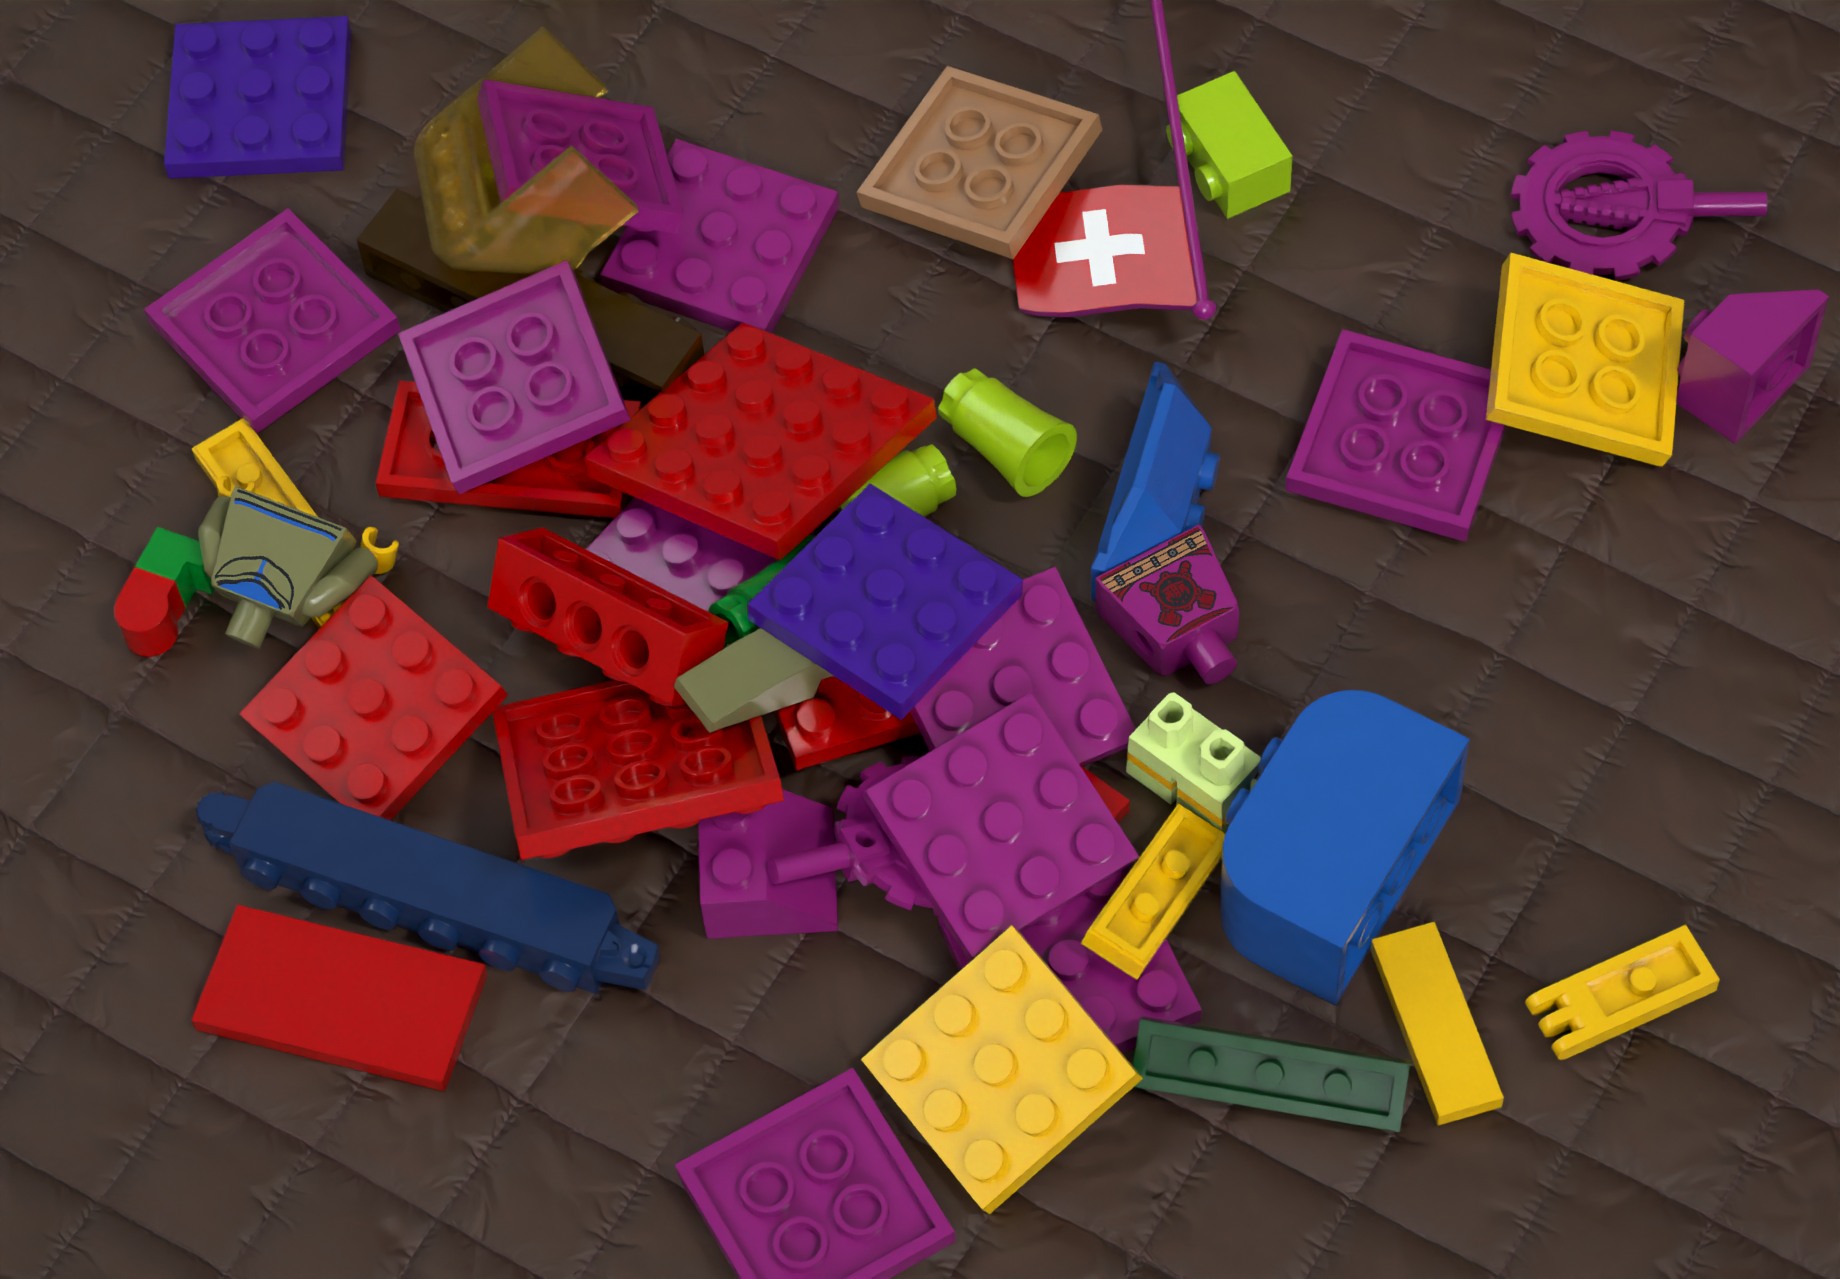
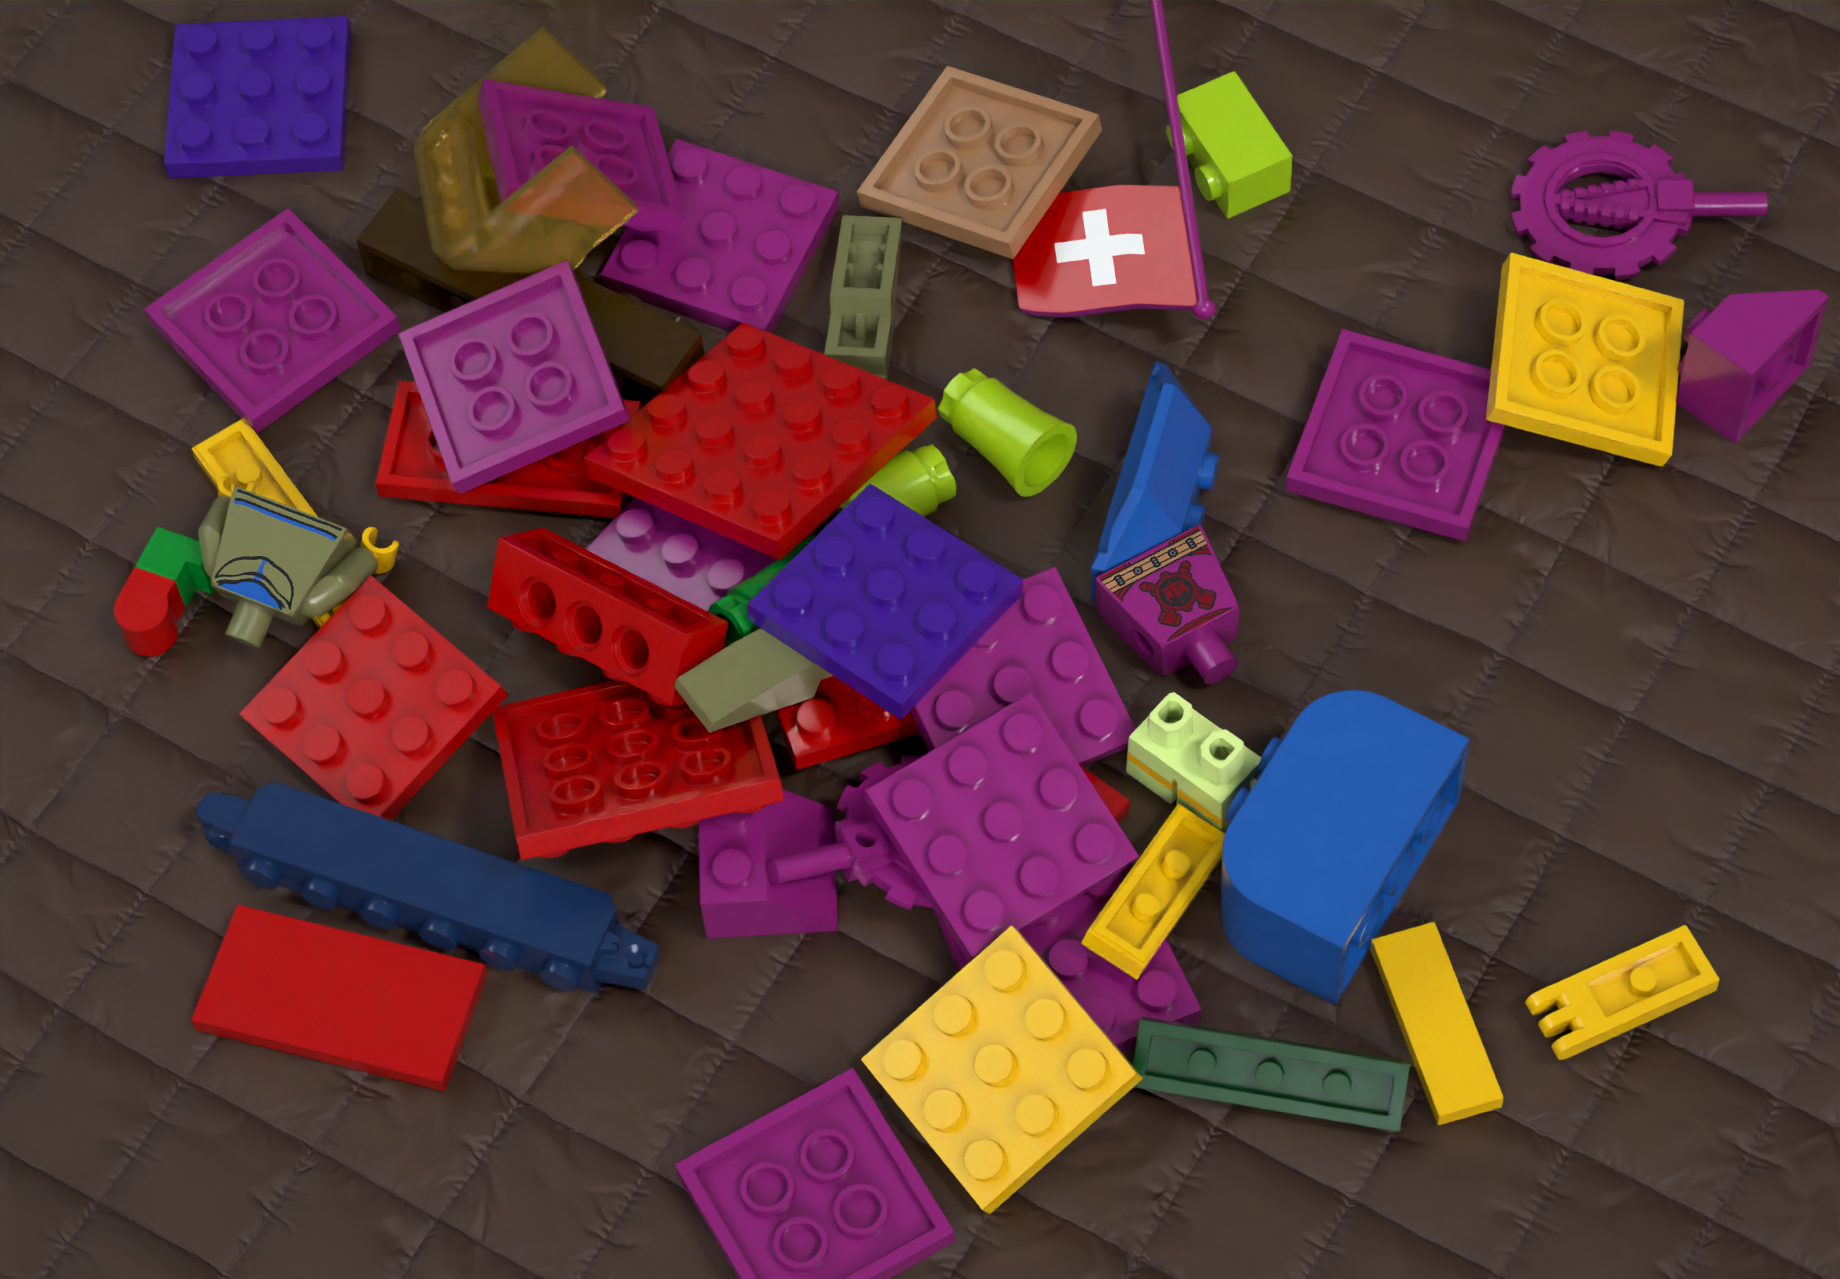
none -> olive slope [824,215,902,380]

